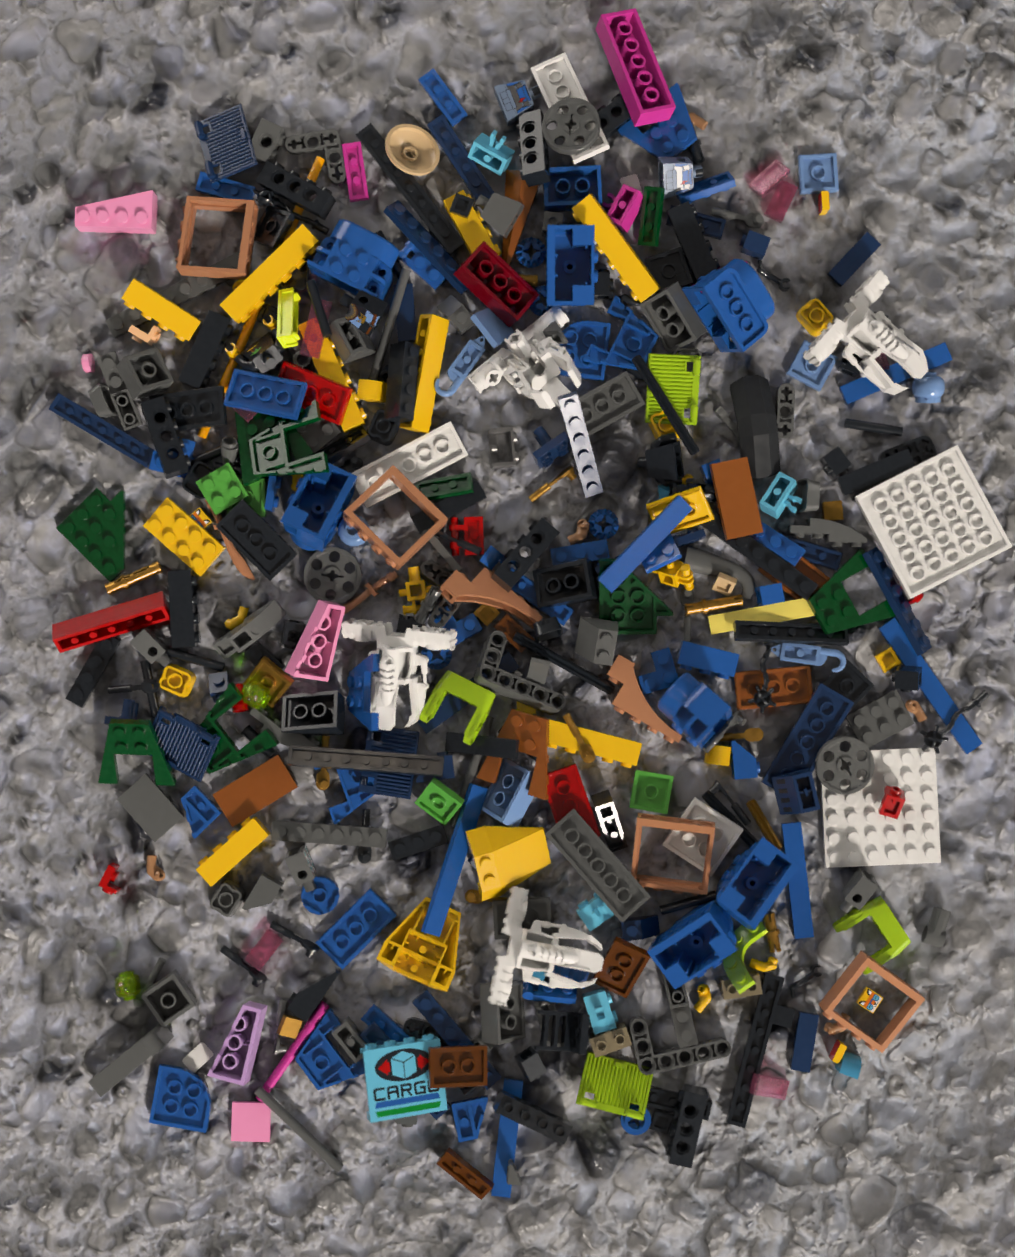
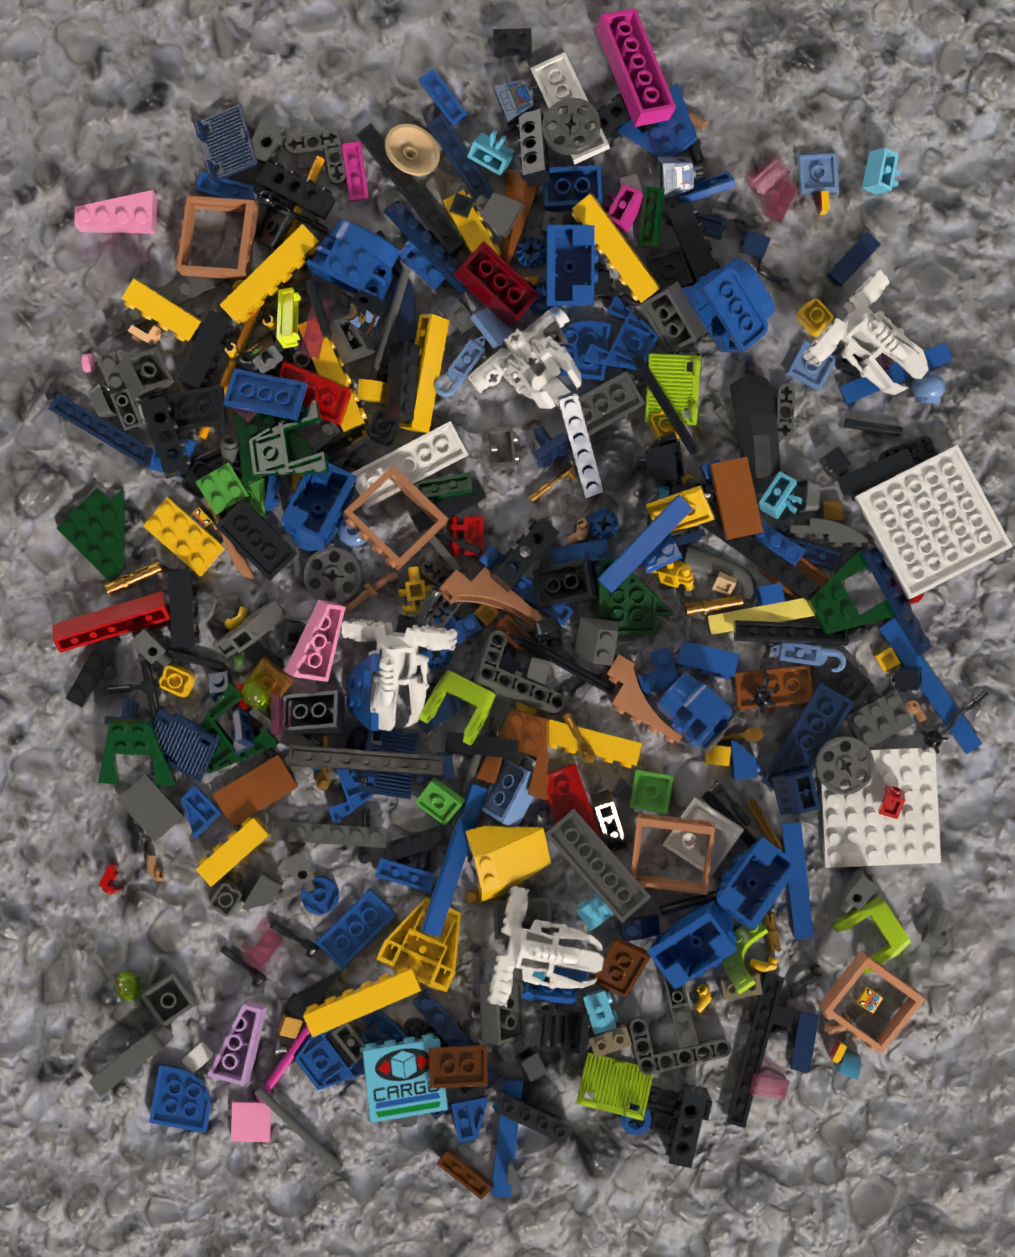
none -> dark blue panel [230,706,255,755]
none -> clear pink tile [271,694,282,736]
none -> yellow brick [303,965,421,1037]
none -> blue plate [375,857,436,893]
none -> black brick [493,28,532,57]
none -> black tile [610,778,628,798]
none -> medium azure brick [862,147,901,195]

